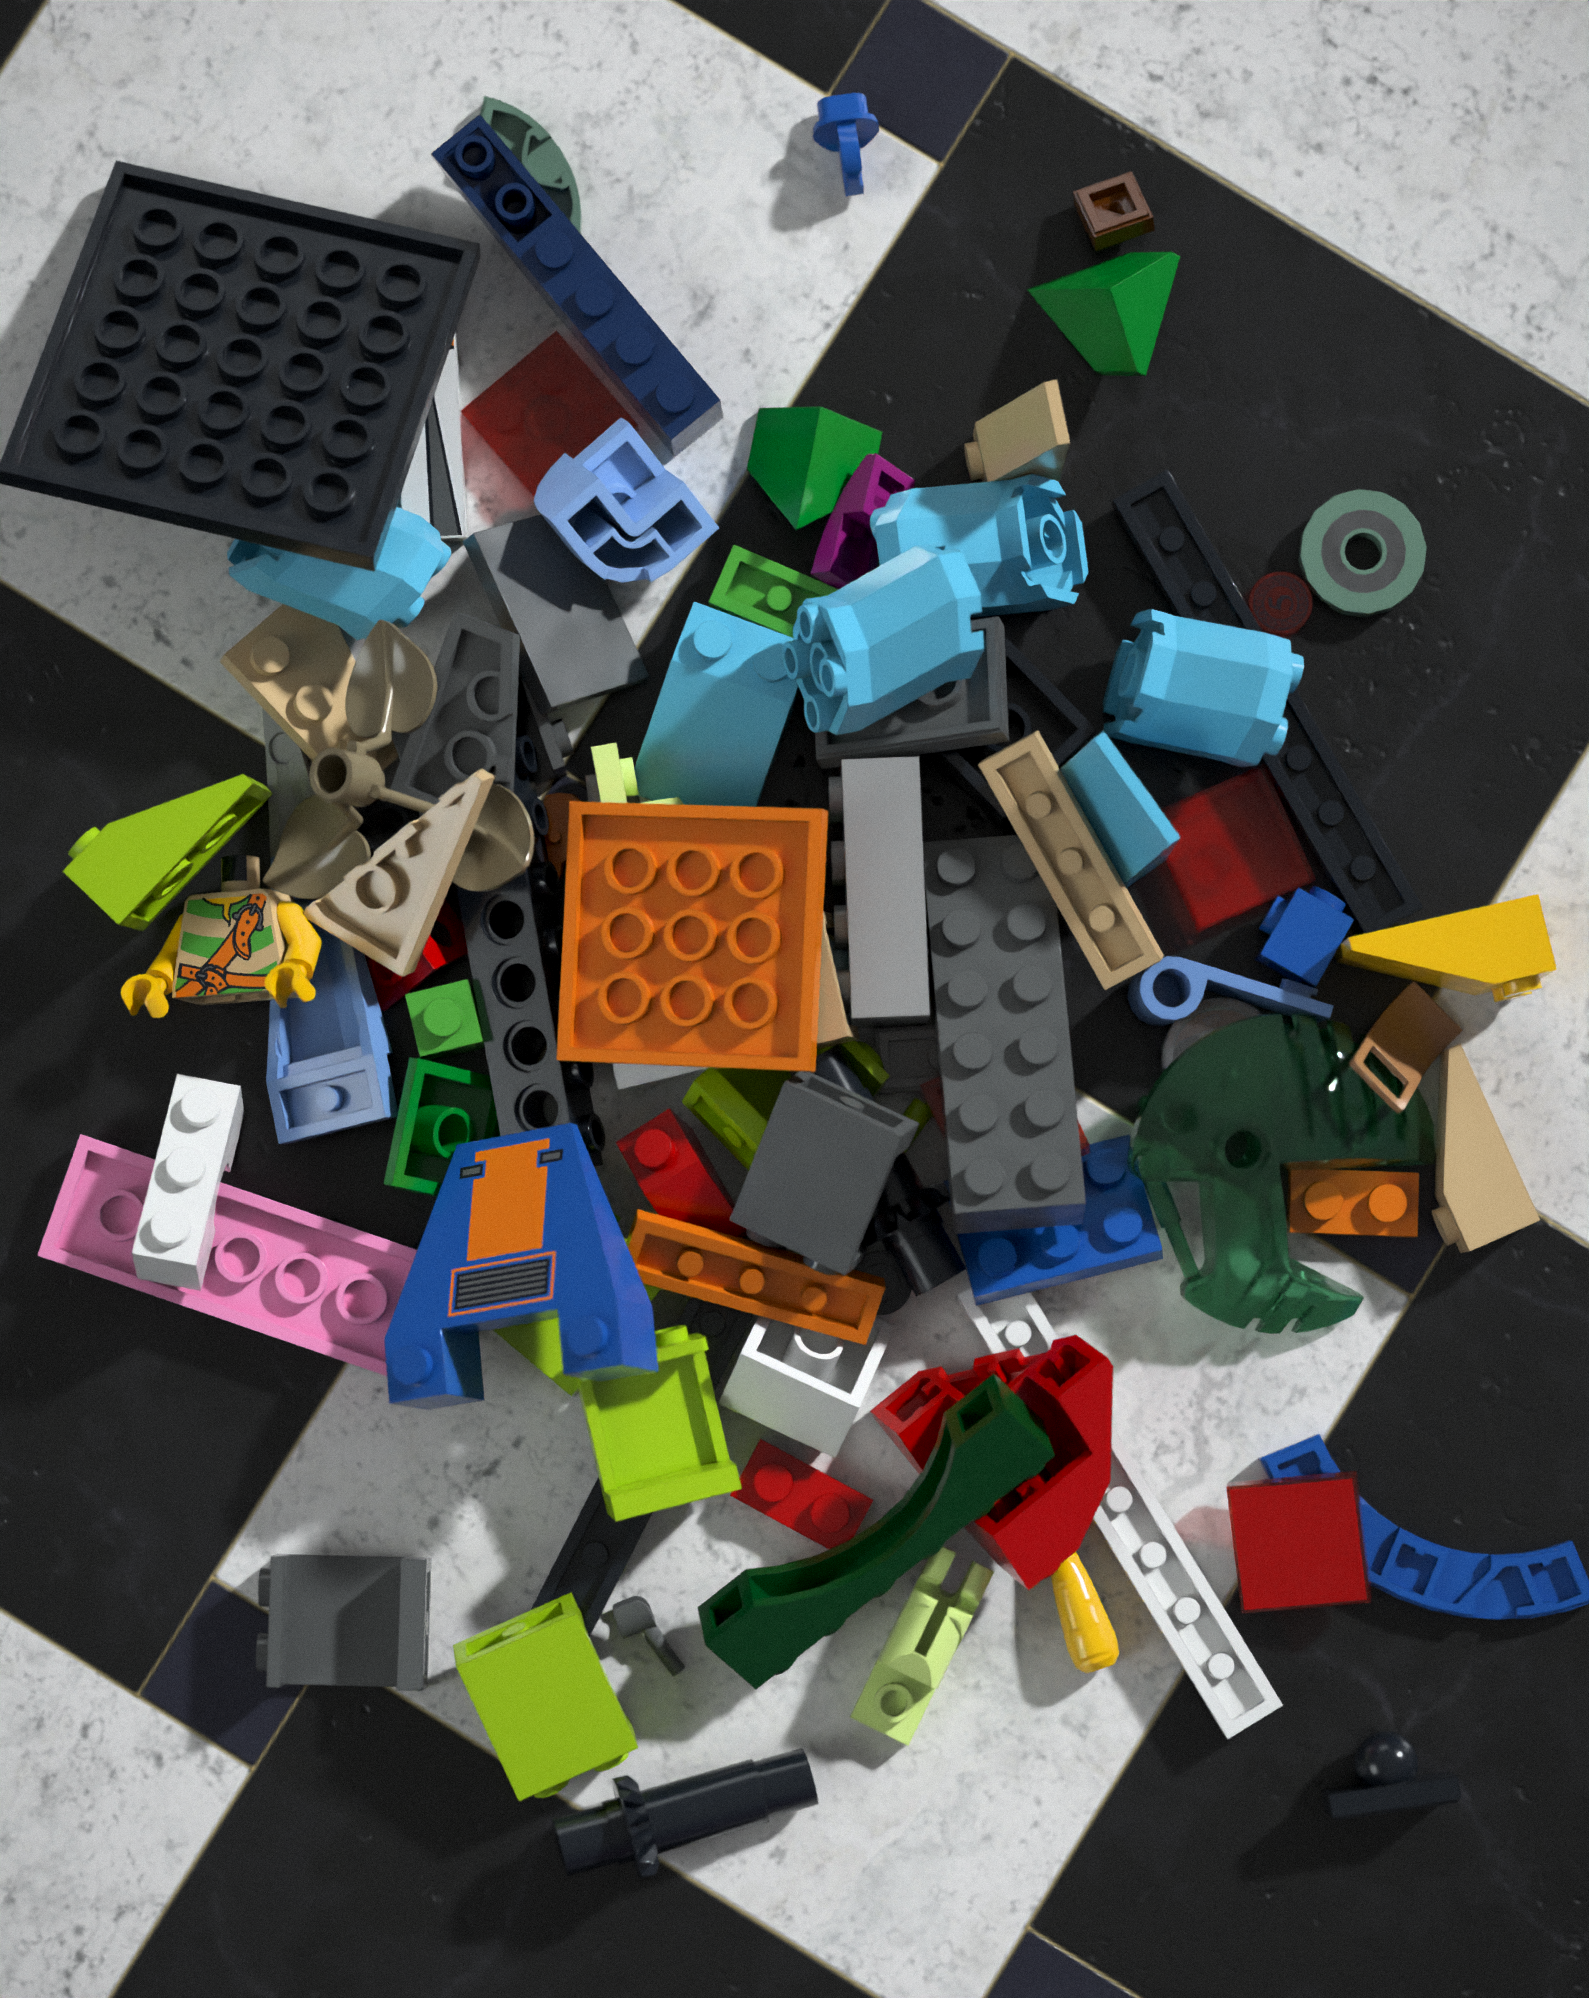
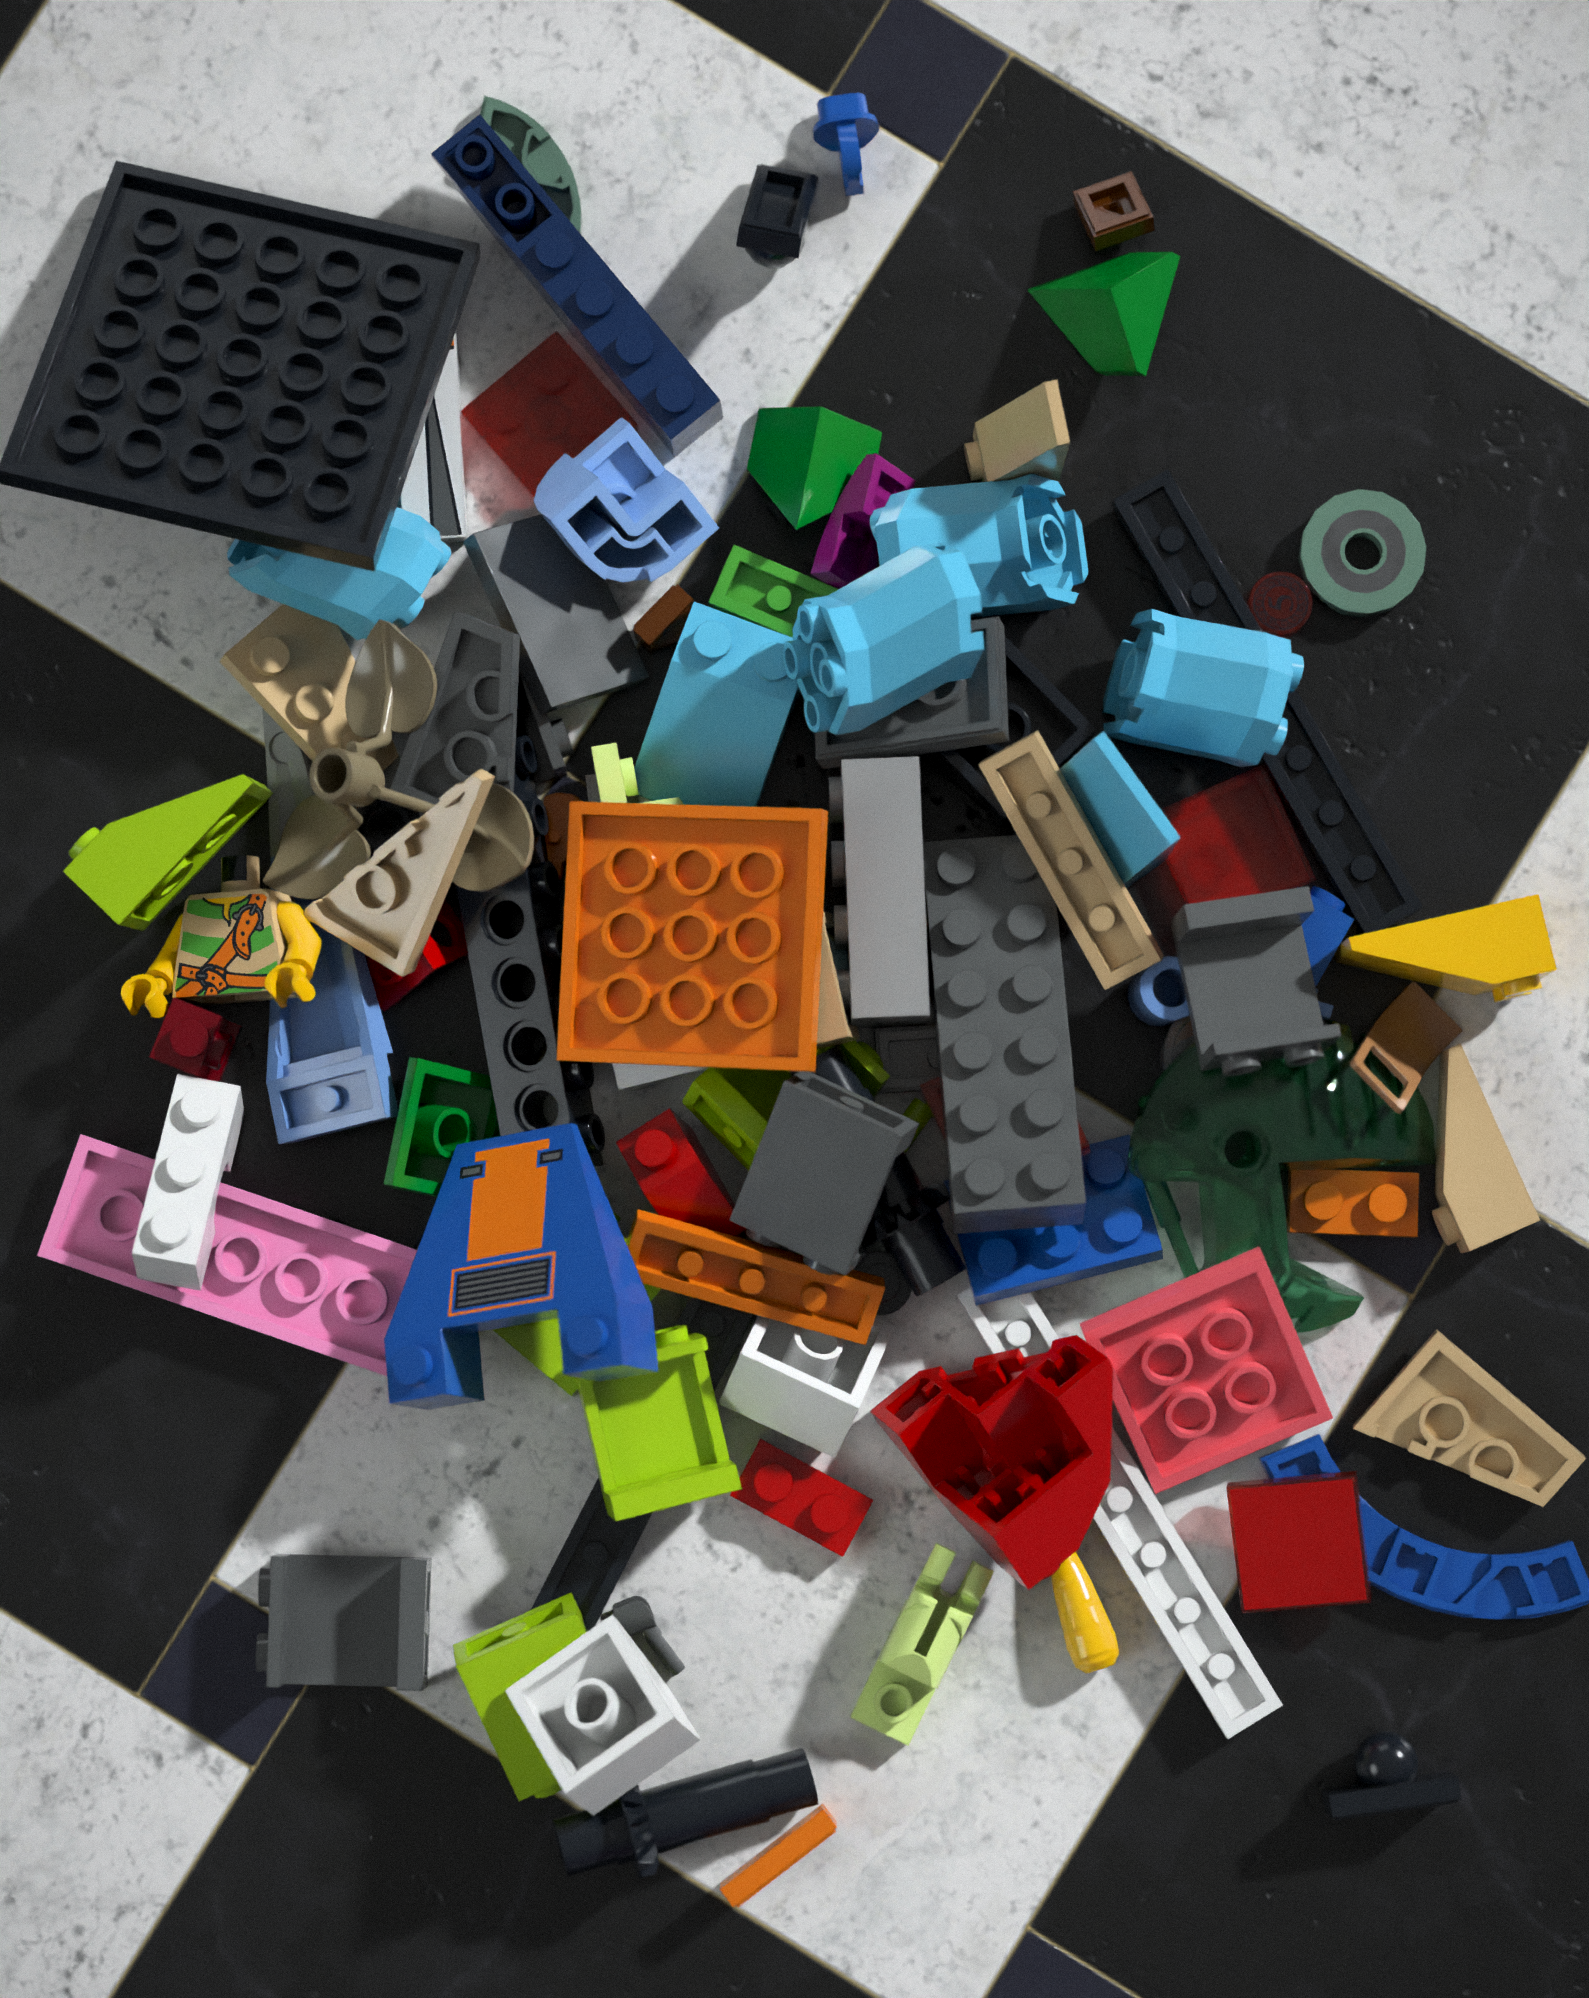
bright green brick [405,979,485,1061] -> none
dark green arch [697,1374,1055,1690] -> none
none -> dark red brick [149,997,242,1082]
none -> white slope [505,1615,700,1816]
none -> reddish brown tile [633,584,694,655]
none -> orange tile [719,1803,837,1907]
none -> black tile [736,164,819,268]
none -> coral plate [1079,1247,1333,1494]
none -> dark grey panel [1170,886,1341,1076]
none -> tan wing [1353,1329,1586,1507]

